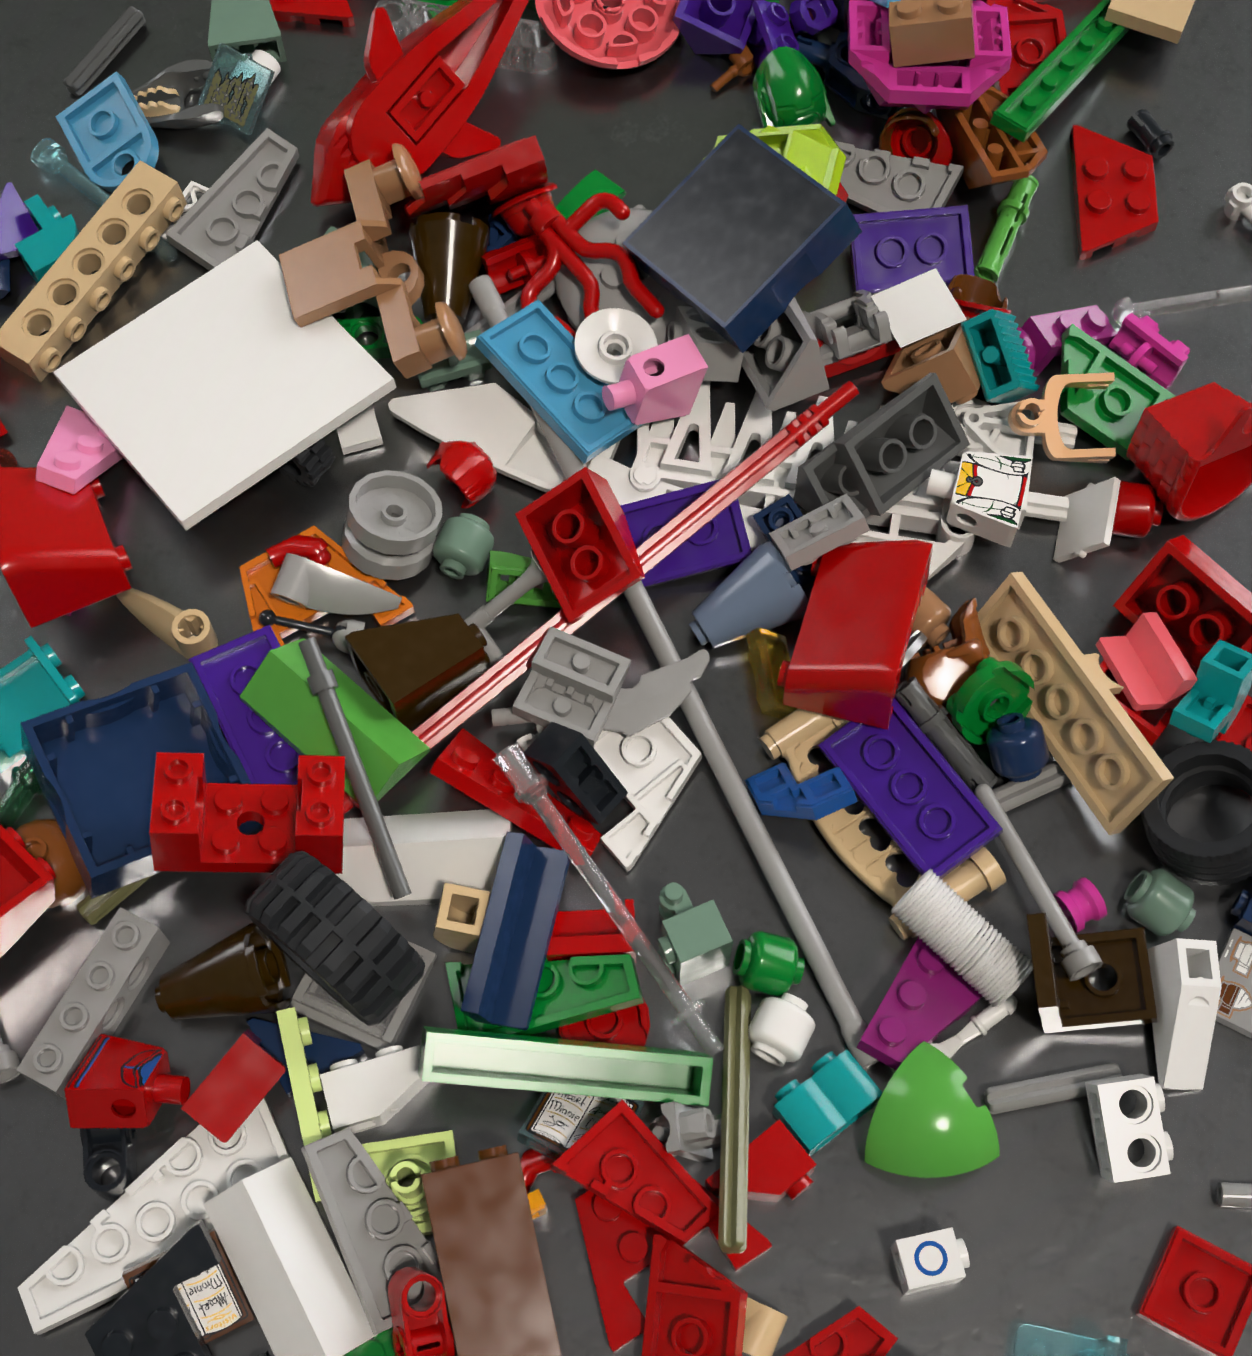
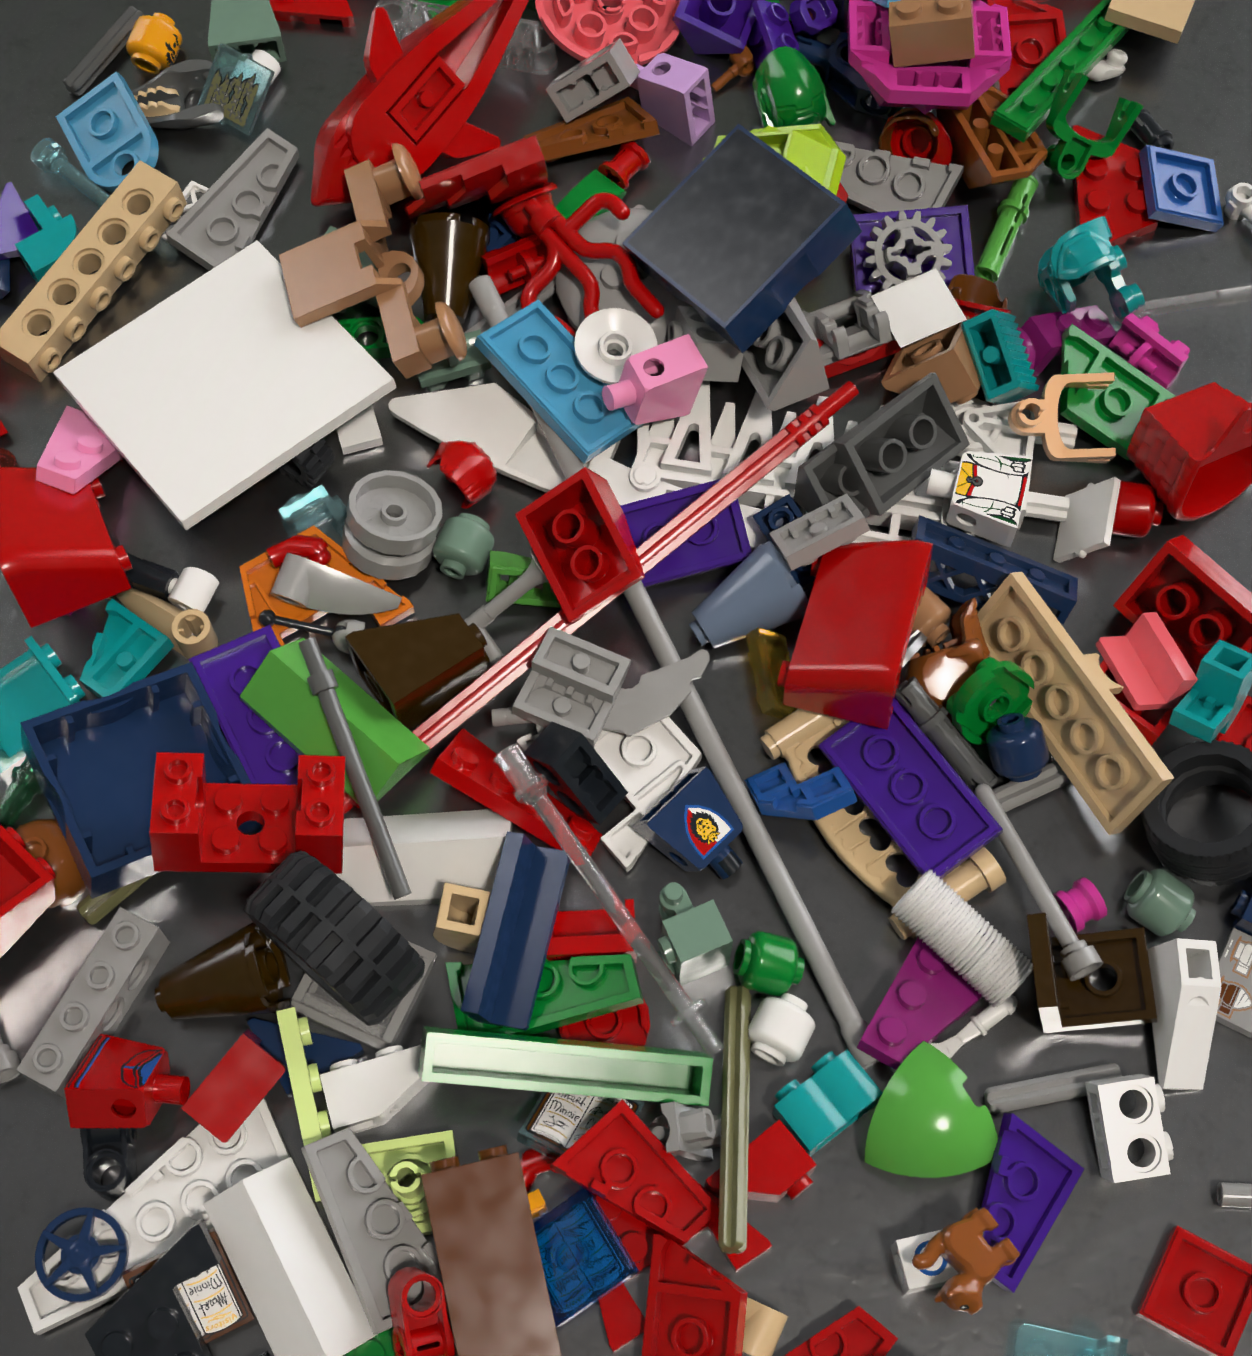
none -> dark blue wheel [35,1207,129,1303]
none -> teal wing [80,599,174,698]
none -> light orange head [126,13,183,74]
none -> piece [126,553,219,612]
none -> clear light blue bracket [278,485,347,537]
none -> dark orange wing [523,97,660,162]
none -> clear blue tile [534,1188,639,1327]
none -> light grey brick [546,38,640,123]
none -> red bush [598,141,650,190]
none -> lavender torso [630,53,715,146]
none -> dark blue torso [632,766,743,880]
none -> light grey gear [863,210,952,292]
none -> dark blue fence [911,515,1078,626]
none -> dark orange animal [912,1207,1020,1315]
none -> dark purple wing [981,1113,1085,1293]
none -> teal piece [1037,216,1145,319]
none -> green piece [1044,69,1144,179]
none -> white arm [1087,49,1128,82]
none -> blue tile [1139,145,1224,232]

